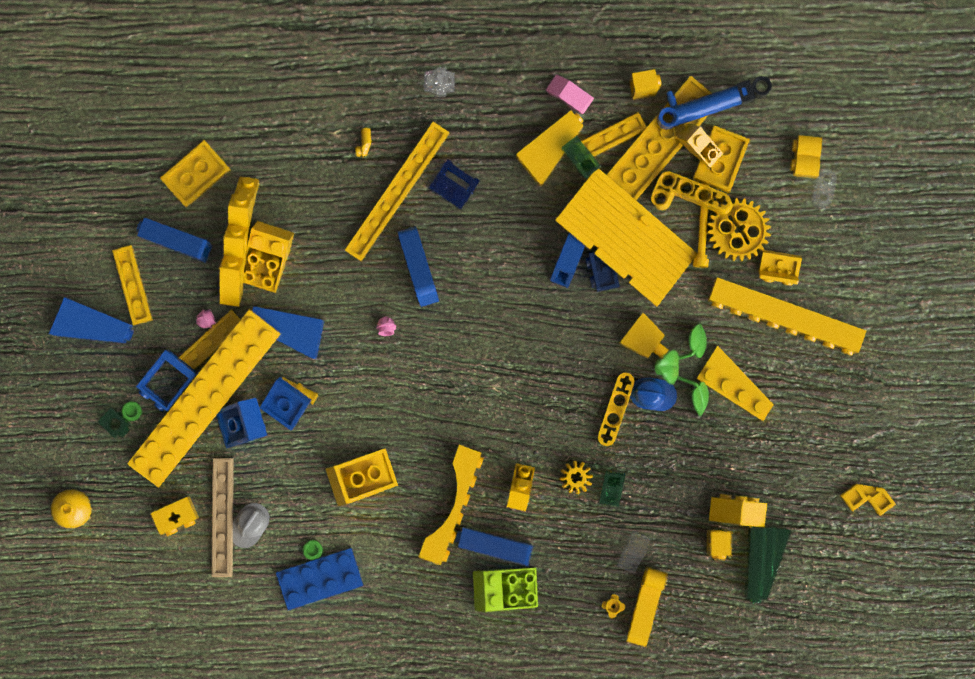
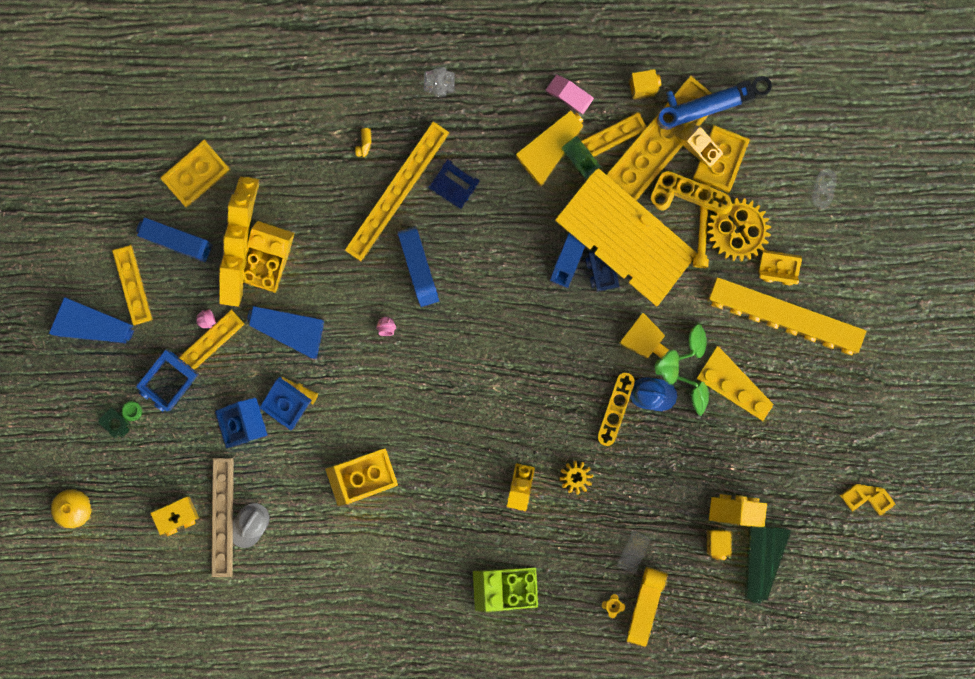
yellow plate [127,309,281,488] -> none
blue plate [276,548,364,610] -> none
bright green tile [303,540,323,560] -> none
yellow arch [419,445,484,565] -> none
blue slope [455,527,533,566] -> none
clear green slope [599,470,626,507] -> none
yellow brick [790,135,822,178] -> none

